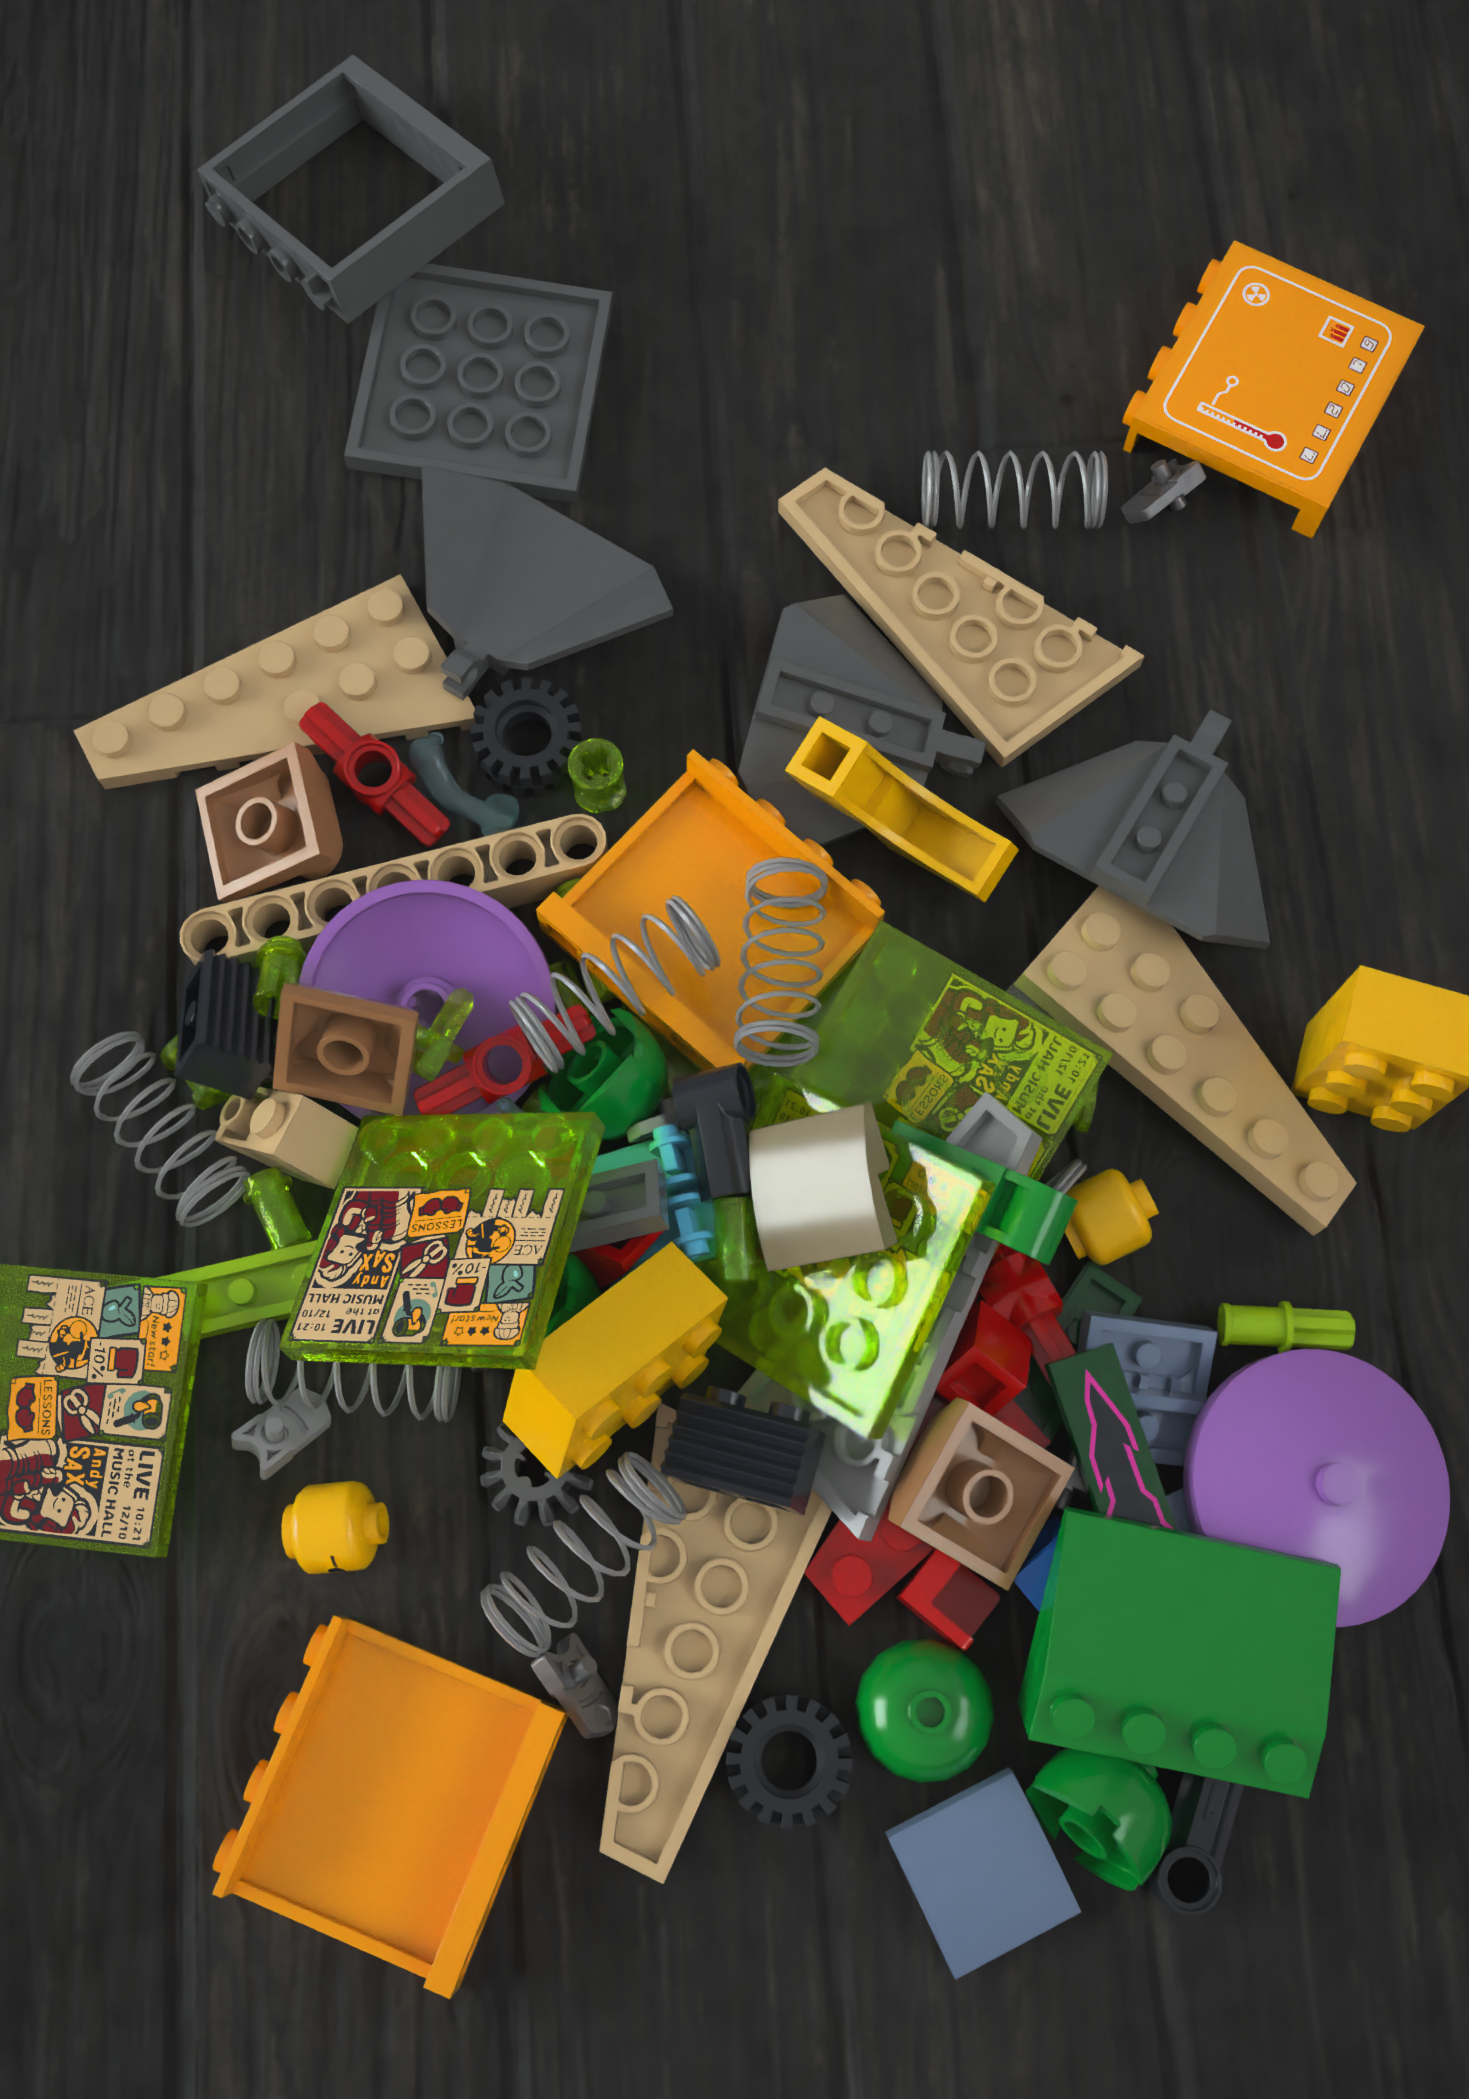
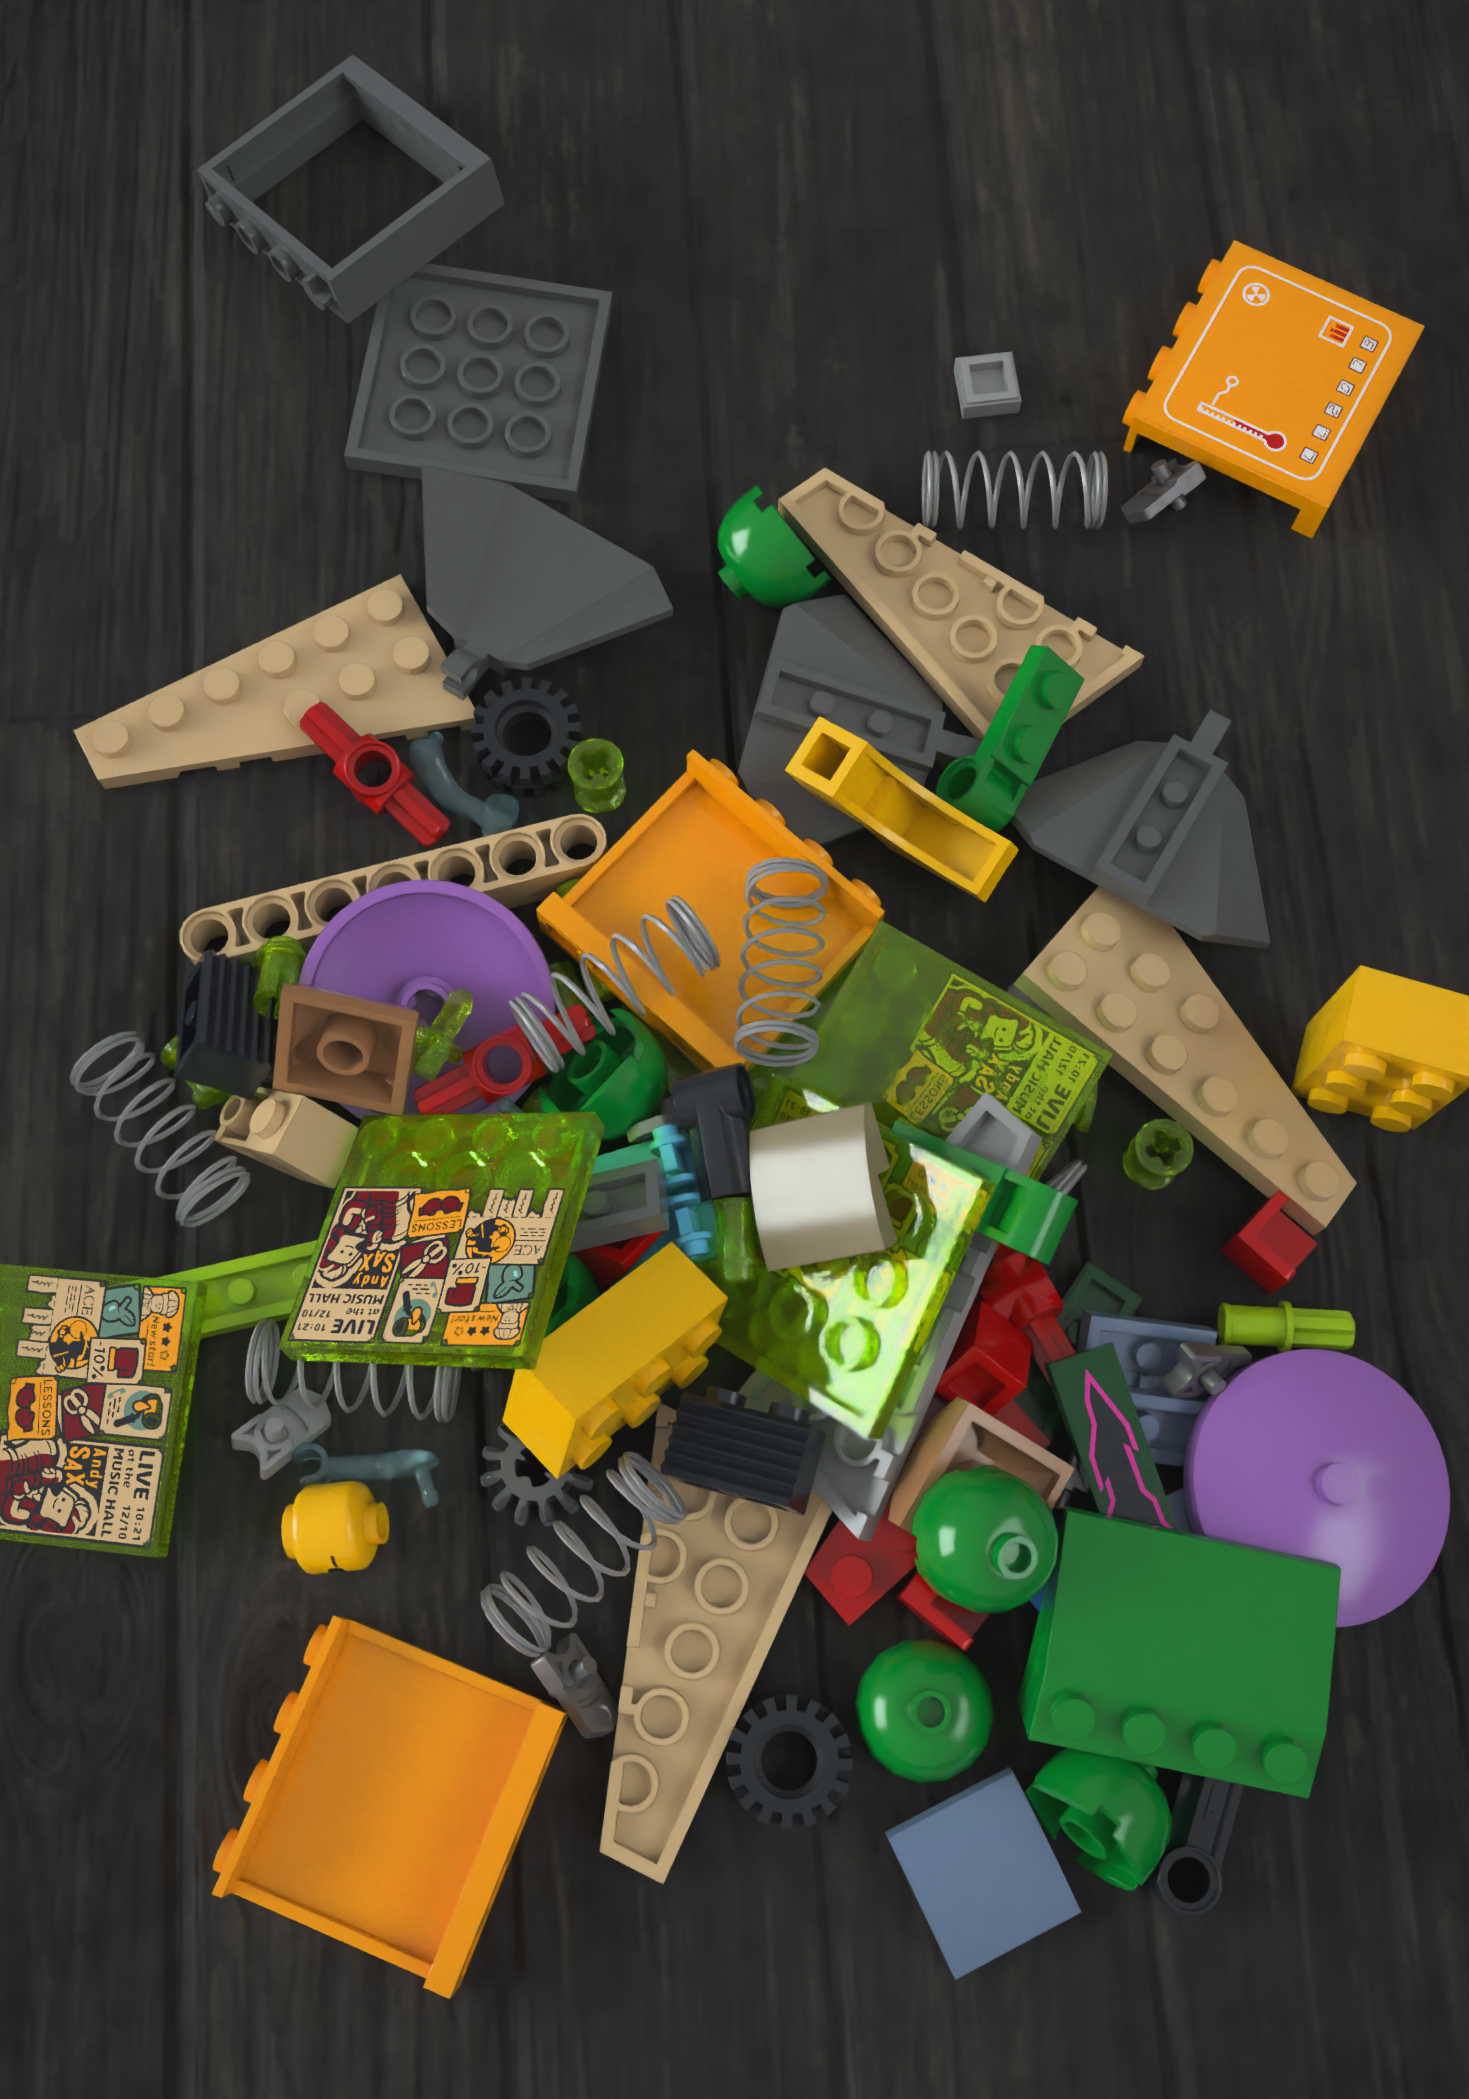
medium nougat slope [195,742,343,903] -> none
clear neon green pin [242,1167,312,1251] -> none
yellow head [1065,1169,1159,1265] -> none
none -> clear light blue piece [291,1442,440,1508]
none -> green cylinder [717,484,831,609]
none -> green cylinder [911,1465,1058,1613]
none -> green plate [936,645,1085,833]
none -> light grey tile [954,351,1021,419]
none -> clear neon green bush [1123,1119,1194,1190]
none -> flat silver piece [1160,1342,1252,1398]
none -> red panel [1220,1190,1318,1295]

